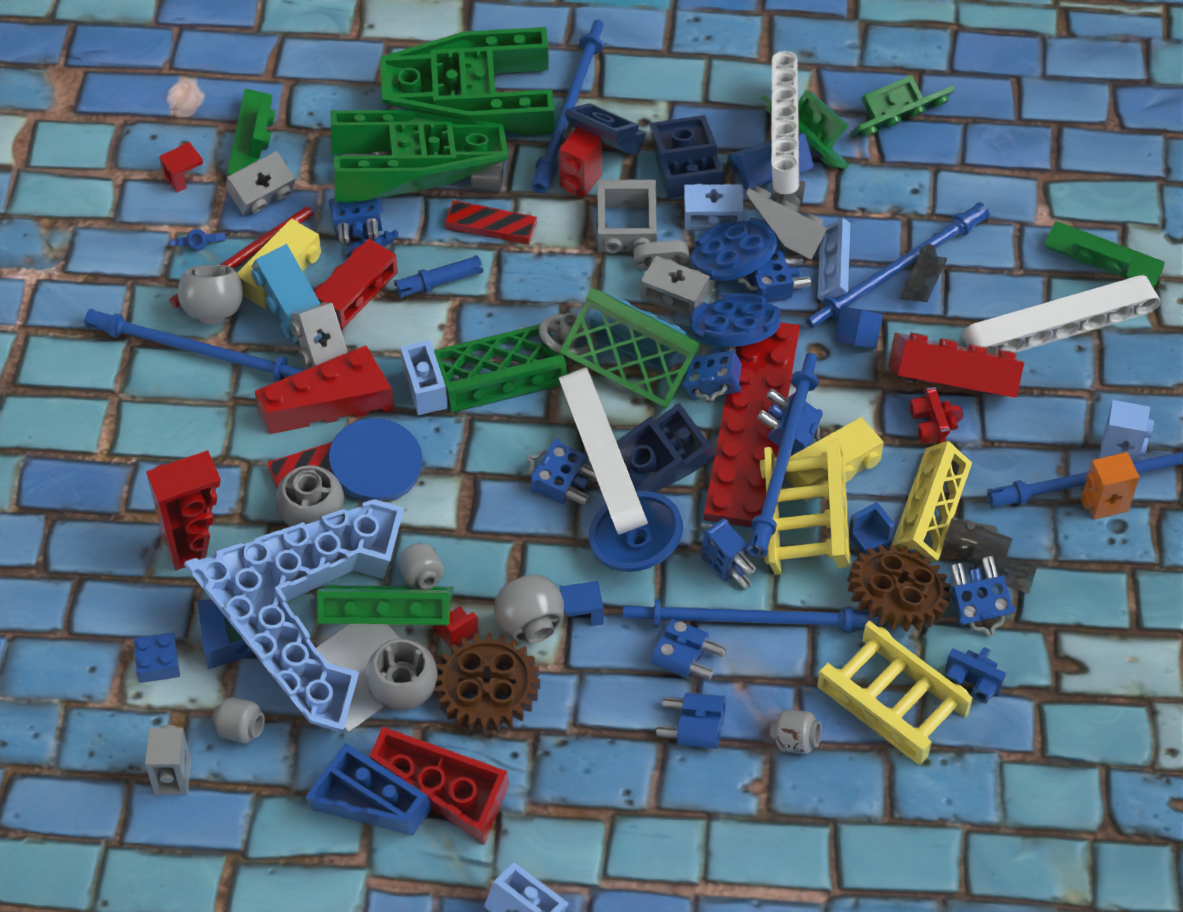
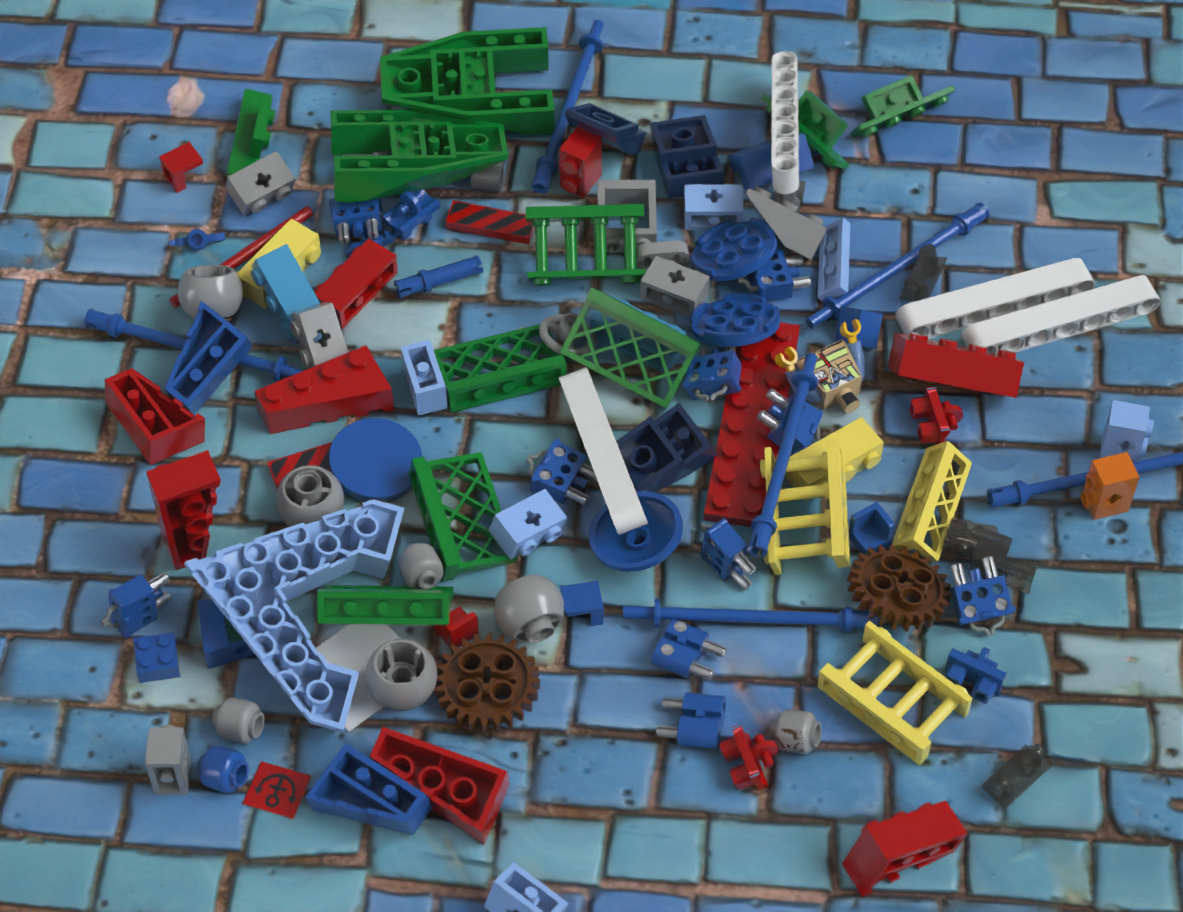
green bracket [1045,221,1165,288] -> none
none -> blue piece [101,572,171,639]
none -> red wedge [105,368,205,465]
none -> blue wedge [165,301,253,415]
none -> blue head [197,746,249,793]
none -> red sticker [243,761,311,819]
none -> blue hips [382,189,440,240]
none -> green fence [408,452,518,582]
none -> light blue brick [489,489,567,559]
none -> green fence [526,204,646,286]
none -> red hips [719,724,778,790]
none -> torso [775,319,865,413]
none -> red wedge [842,800,967,898]
none -> white beam [895,258,1095,339]
none -> clear smoke hinge [981,744,1051,808]

